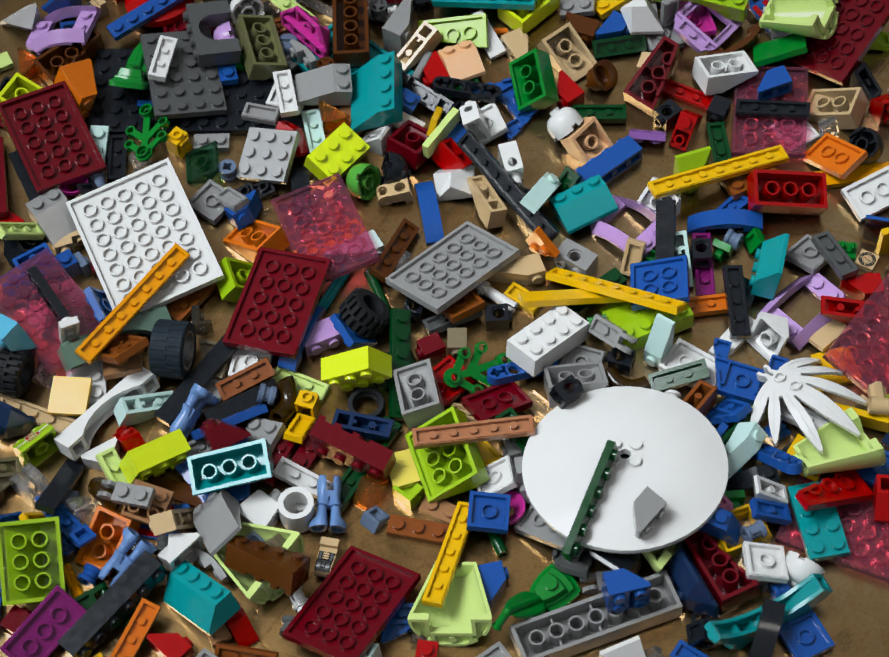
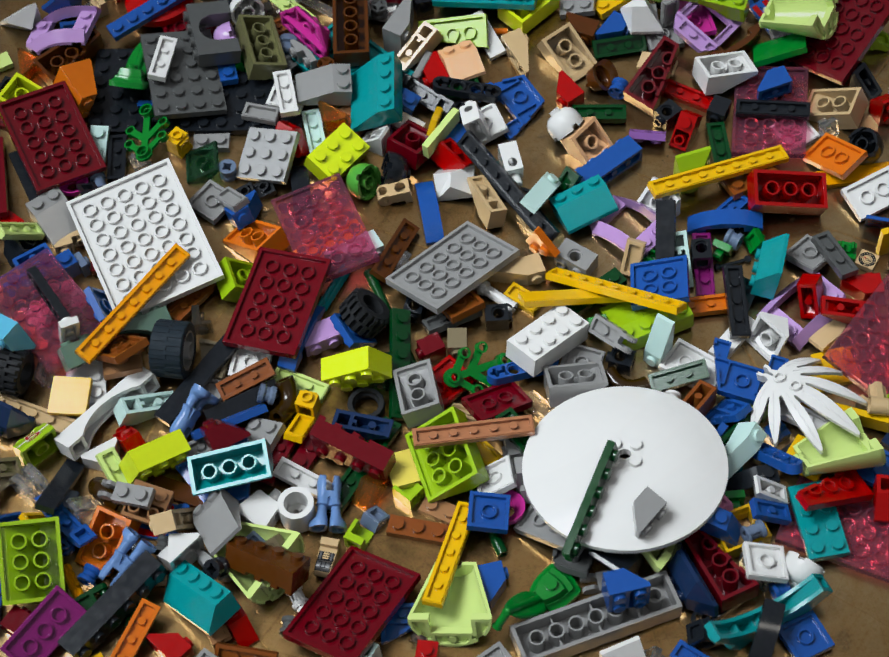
green slope [508,48,559,112] -> none
black brick [549,374,584,409] -> none
none -> black wheel [203,556,230,579]
none -> lime panel [343,518,374,551]
none -> blue wheel [608,77,629,100]
none -> black hinge [714,255,752,271]
none -> red slope [797,273,824,319]

